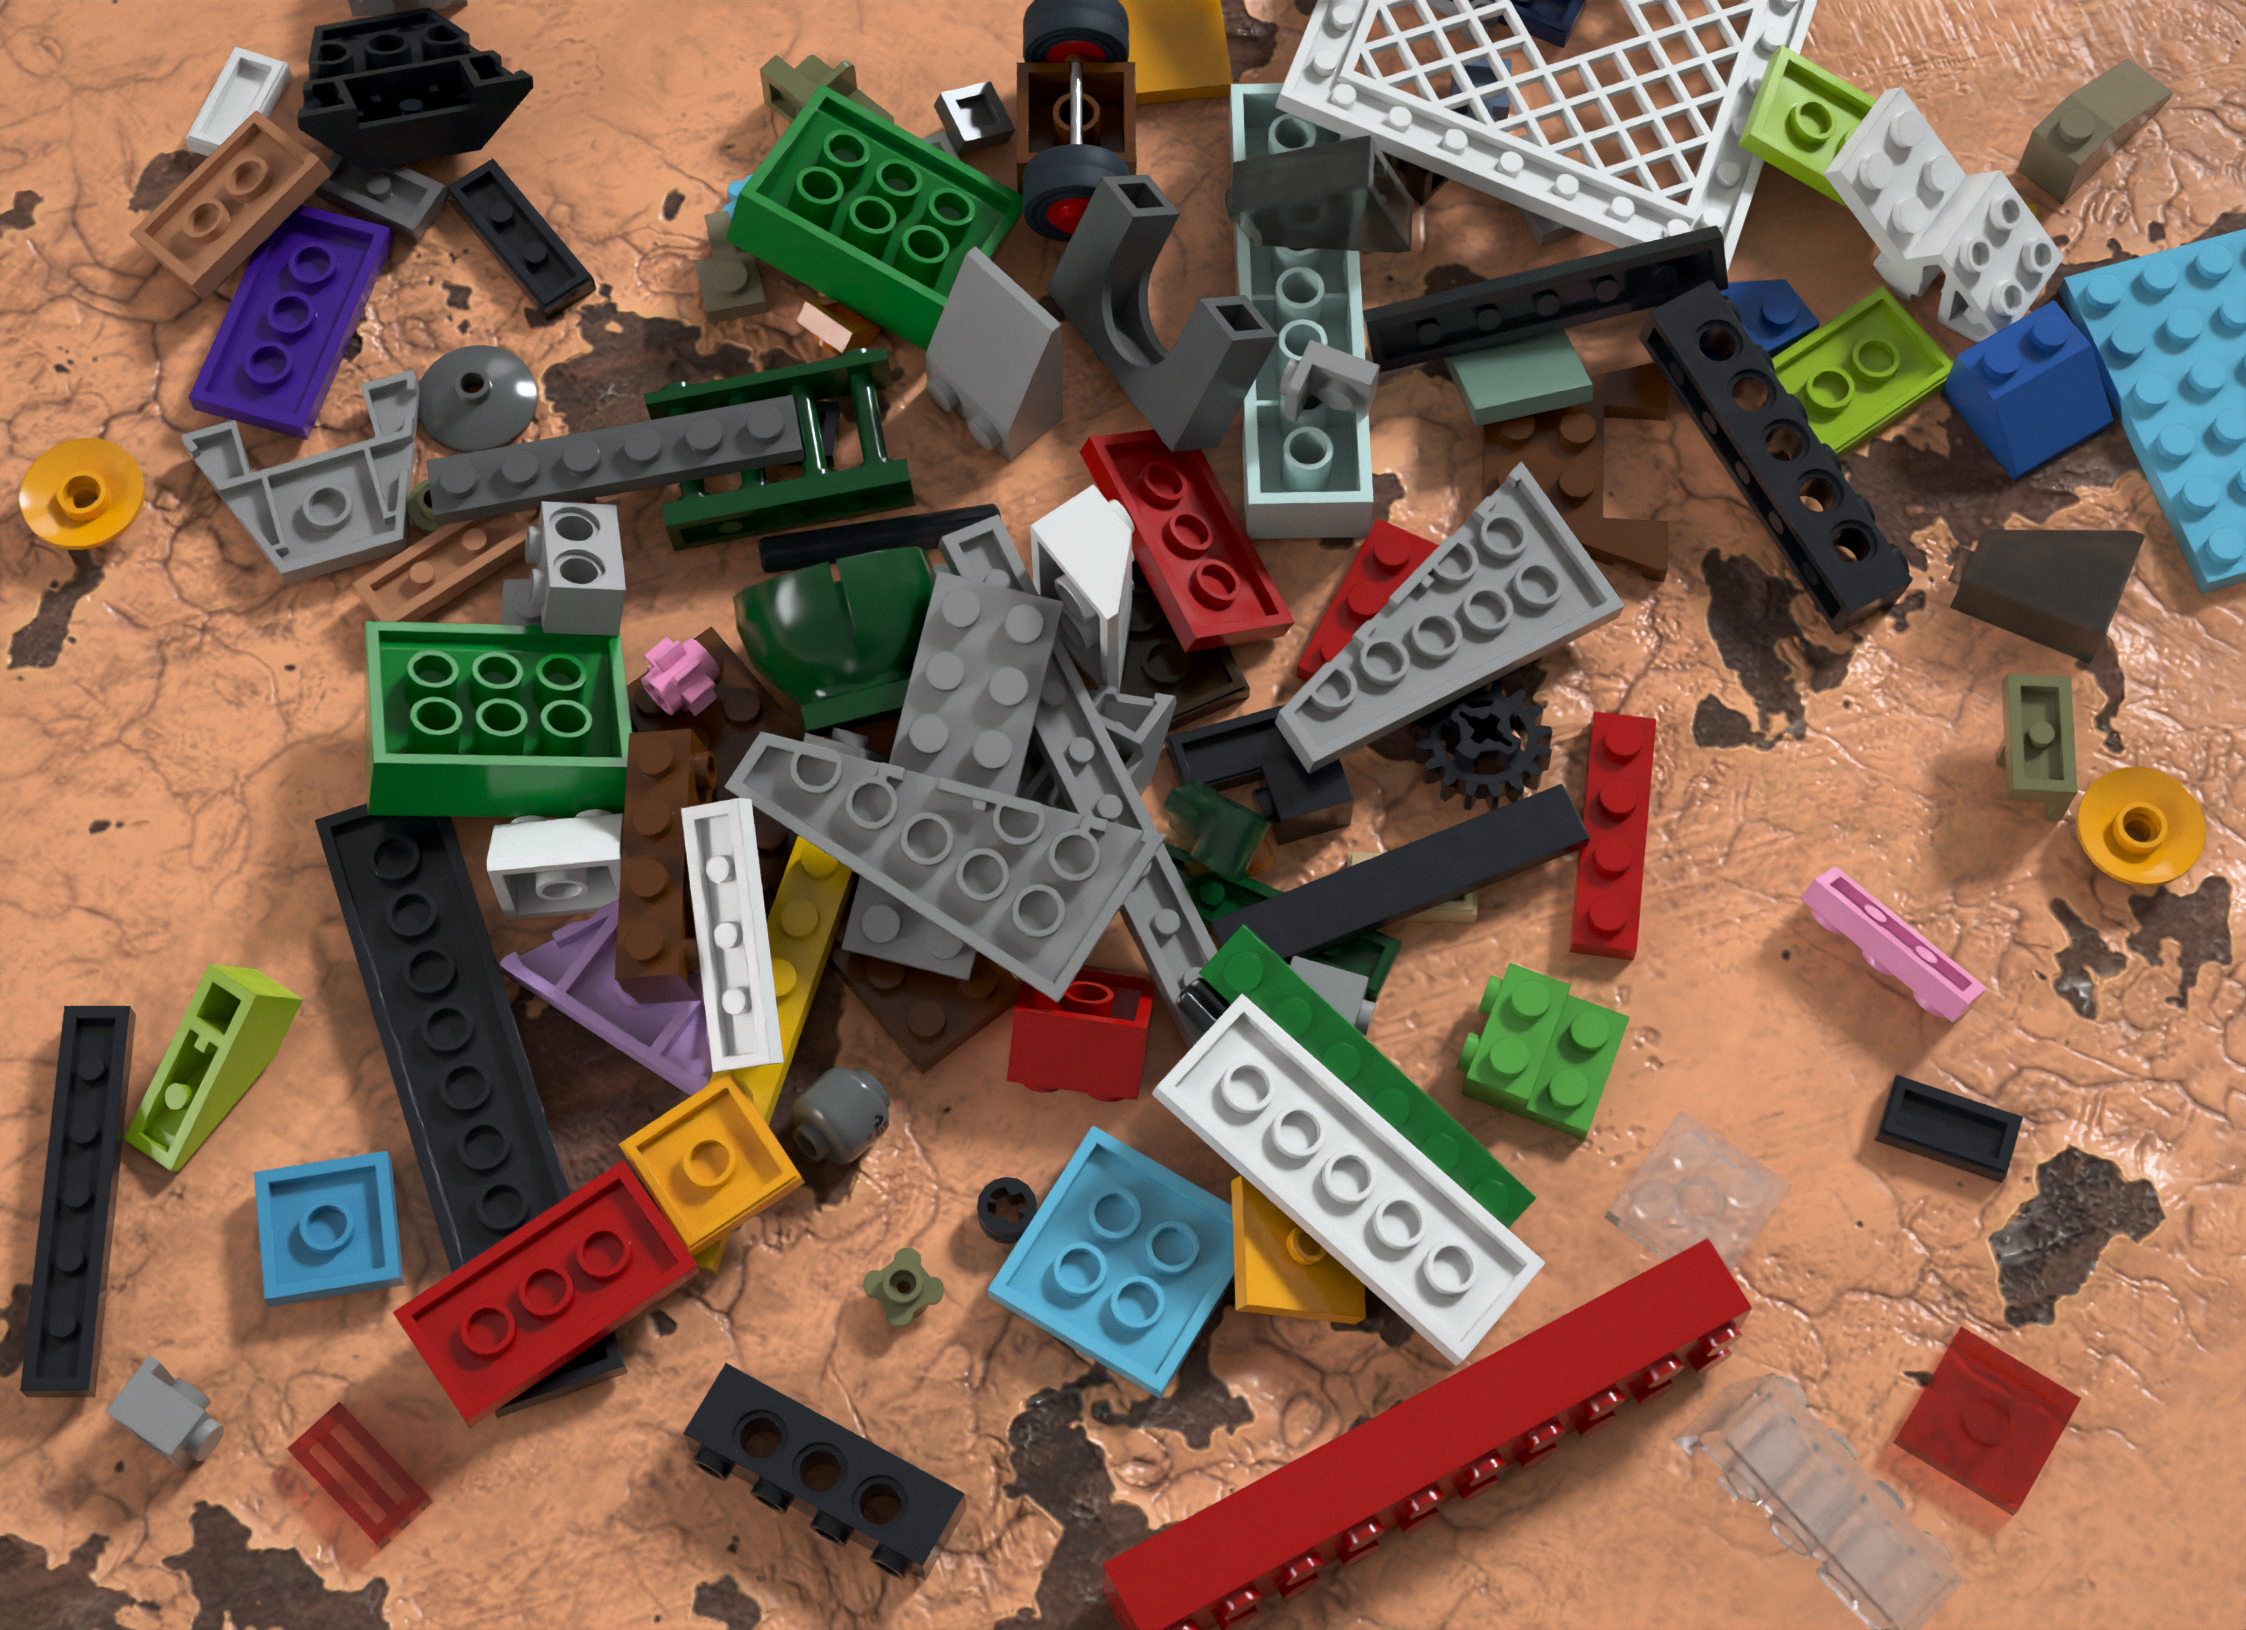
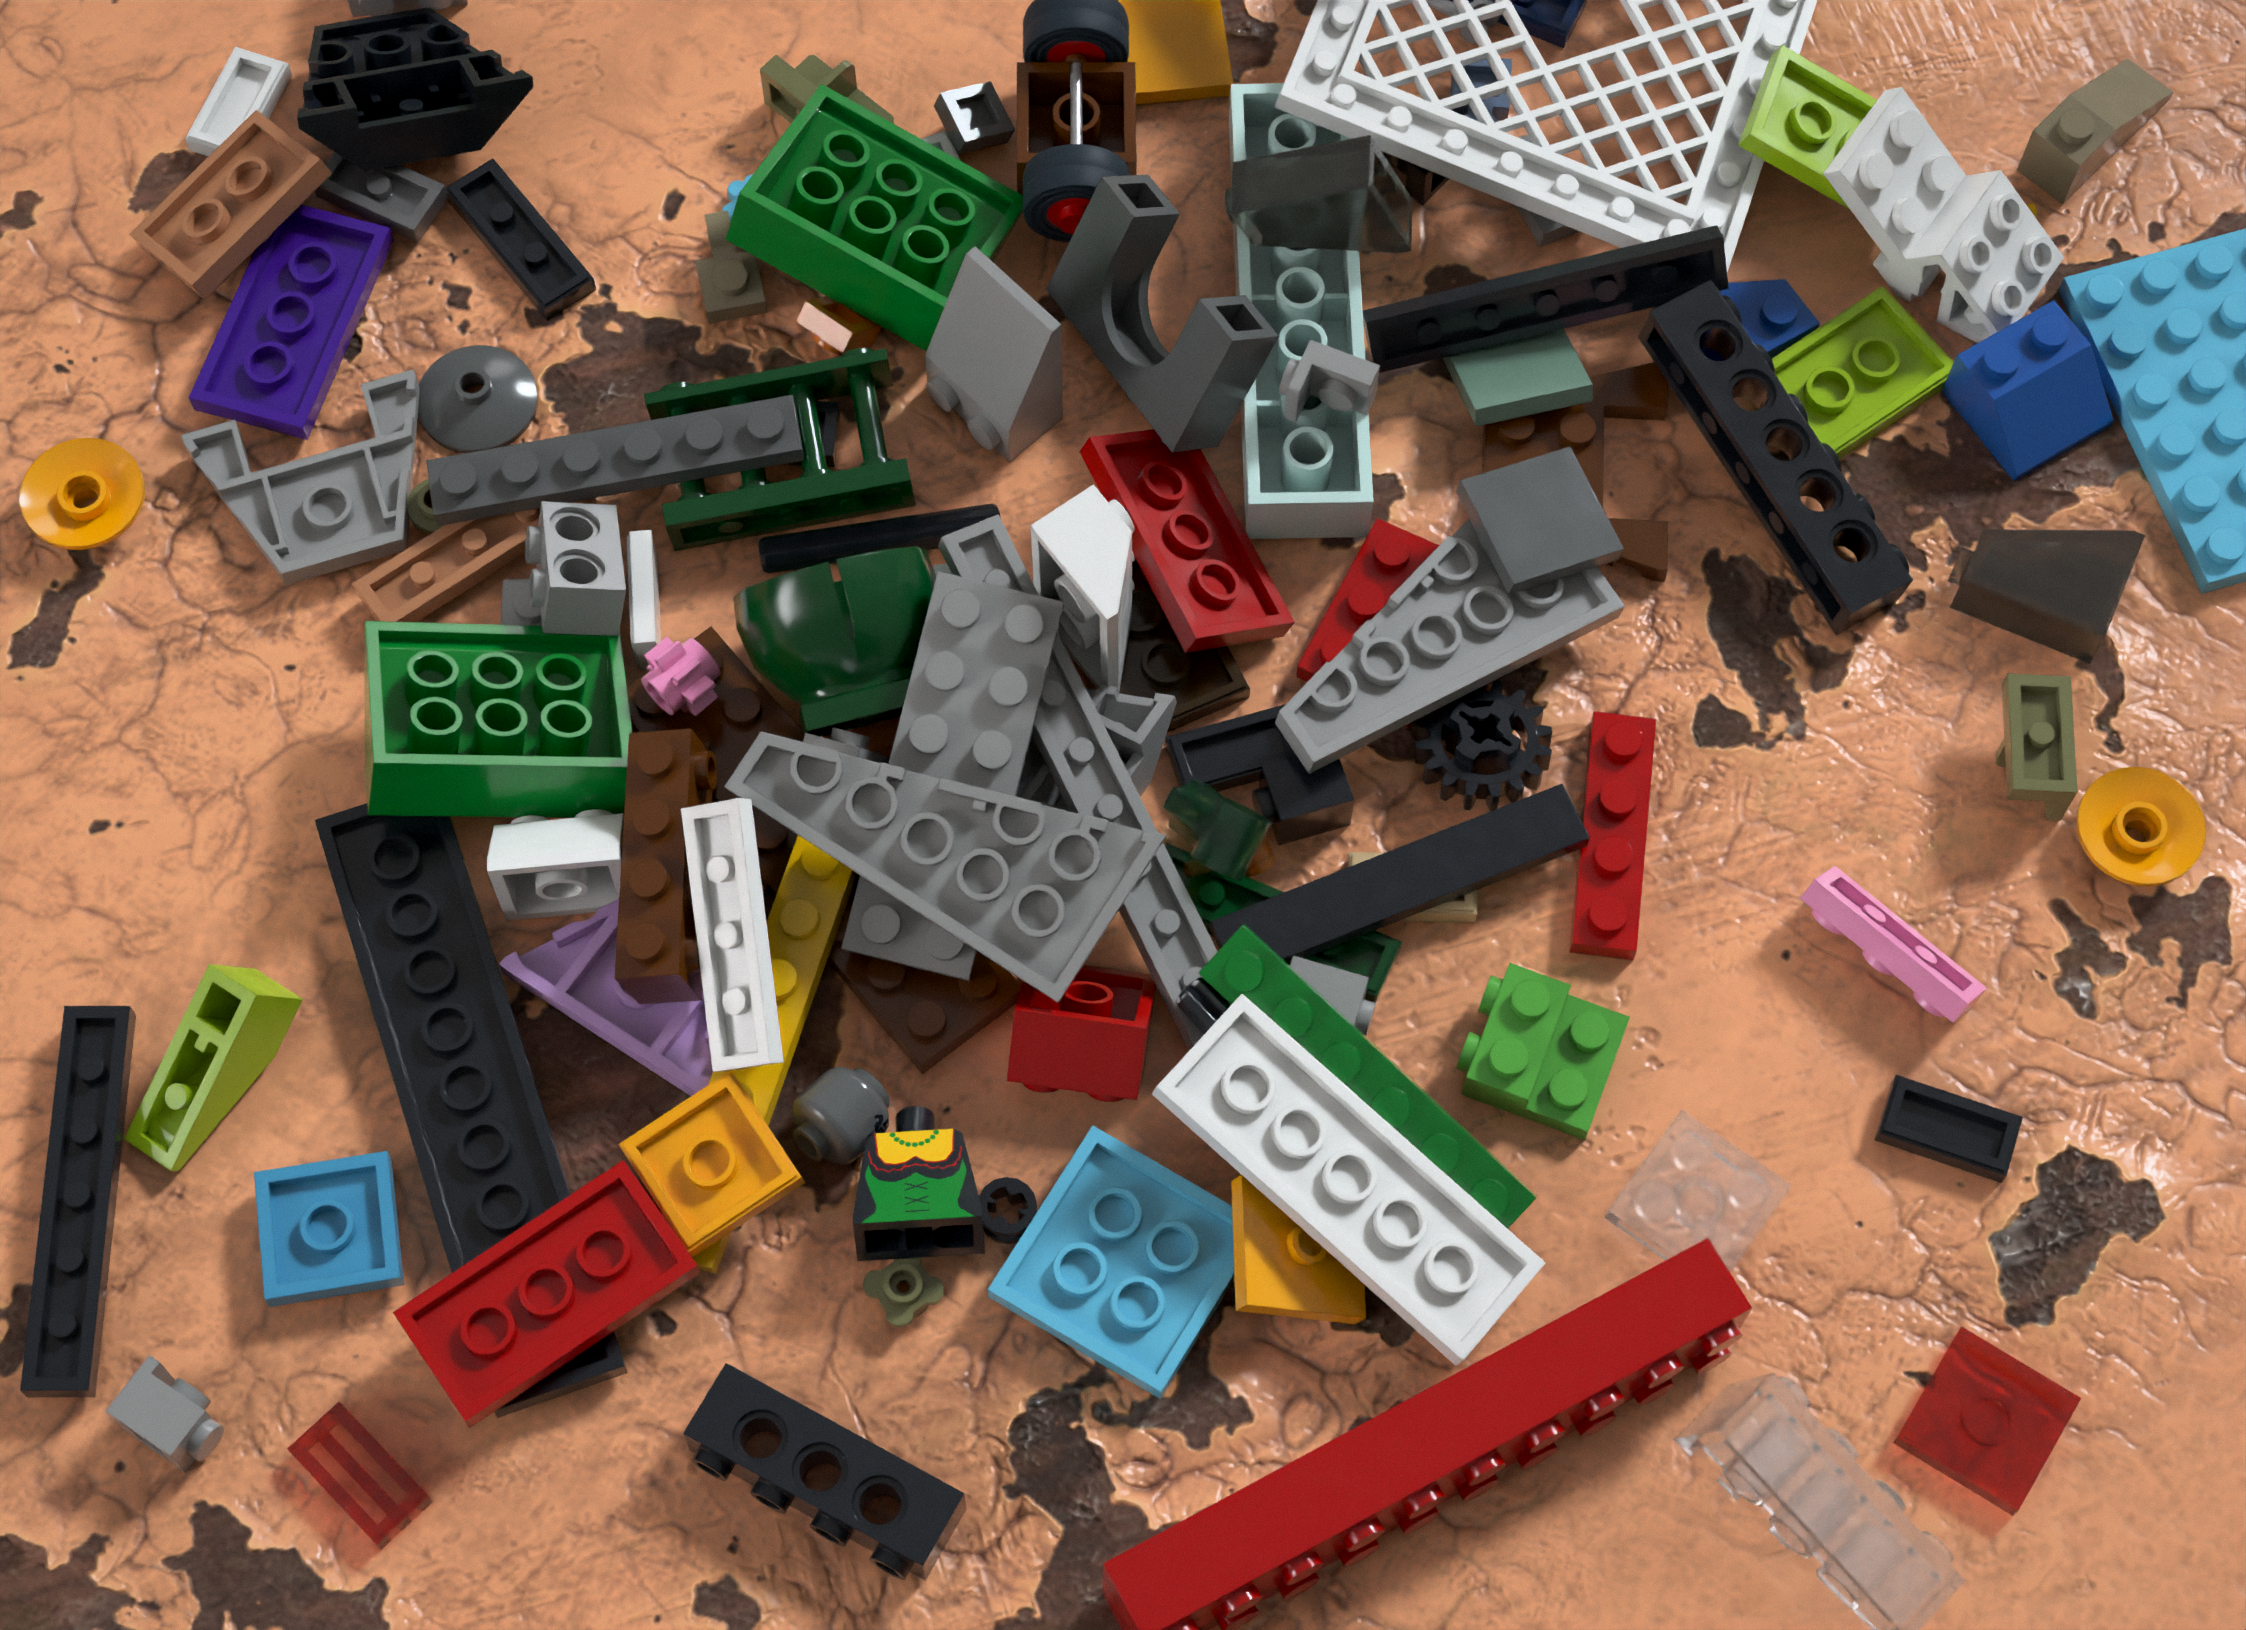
none -> white tile [627,530,661,671]
none -> torso [853,1106,985,1261]
none -> dark grey tile [1456,447,1624,595]

